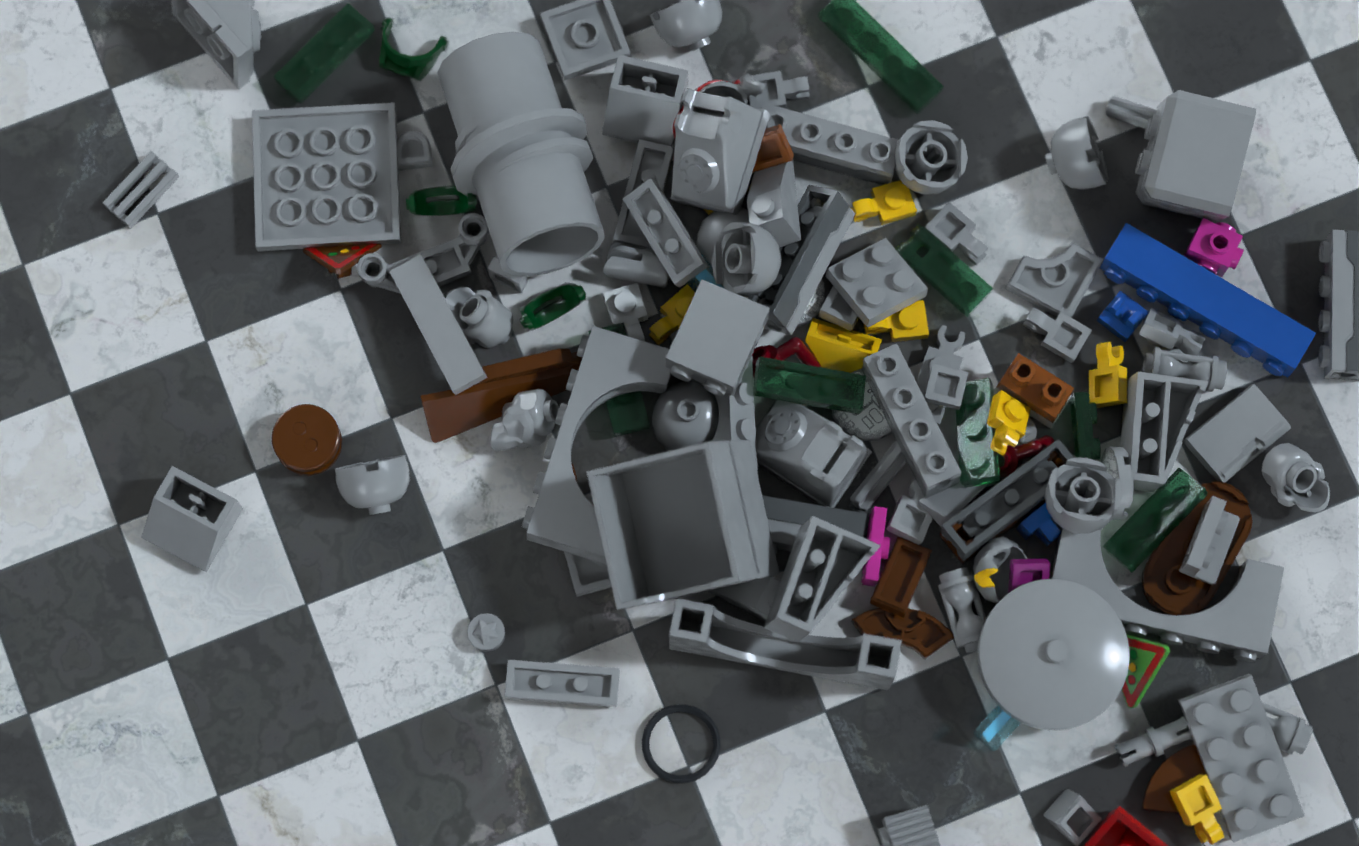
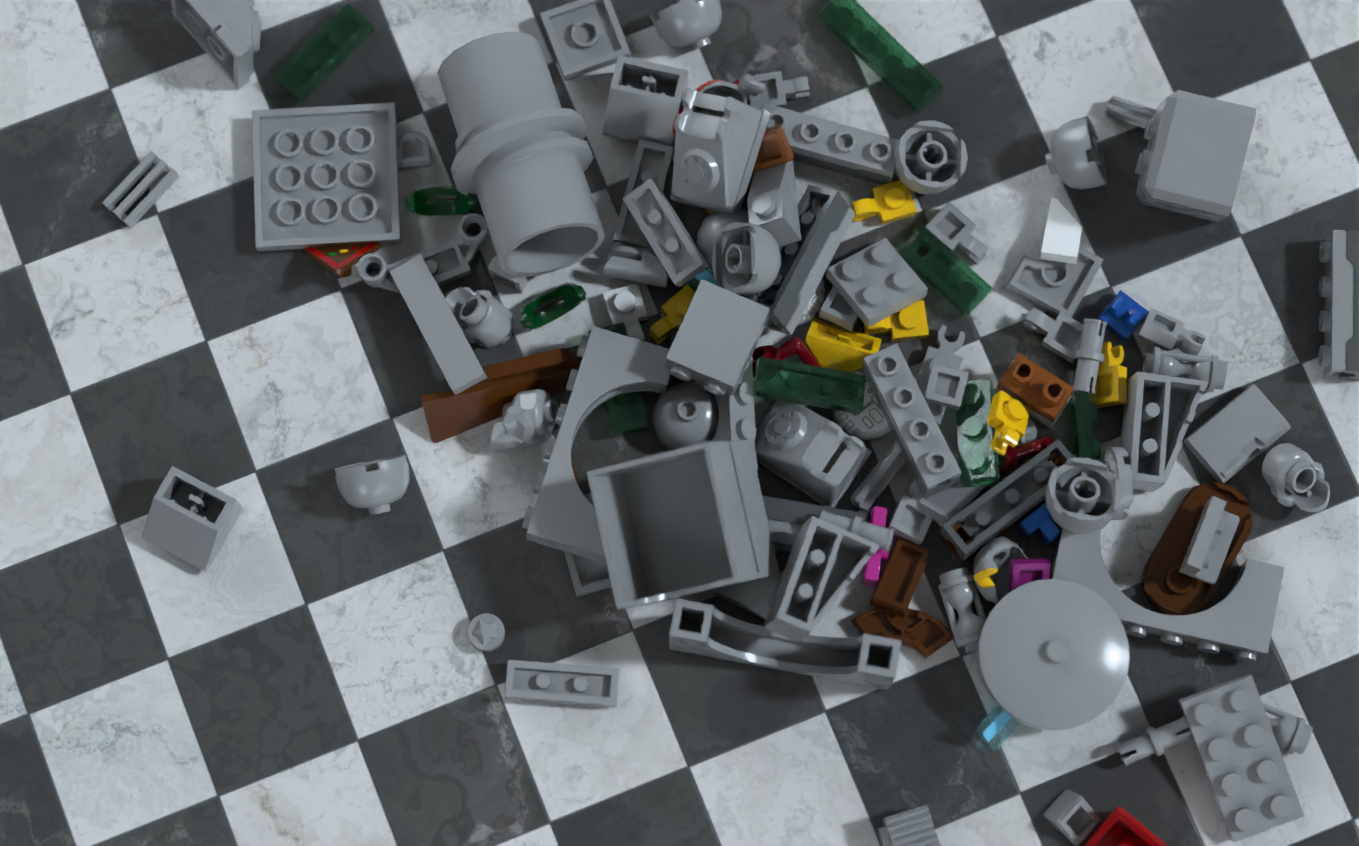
reddish brown head [272,404,342,476] -> none
dark green helmet [379,17,449,81] -> none
black tyre [642,704,721,783] -> none
blue brick [1100,223,1316,378] -> none
clear green plate [1103,468,1208,573] -> none
piece [1121,635,1170,709] -> none
reddish brown tile [1141,744,1206,814] -> none
yellow plate [1169,774,1224,844] -> none
dark pink brick [1184,218,1244,277] -> none
none -> light grey pin [819,510,895,552]
none -> white tile [1041,198,1082,264]
none -> light grey pin [1073,318,1107,395]

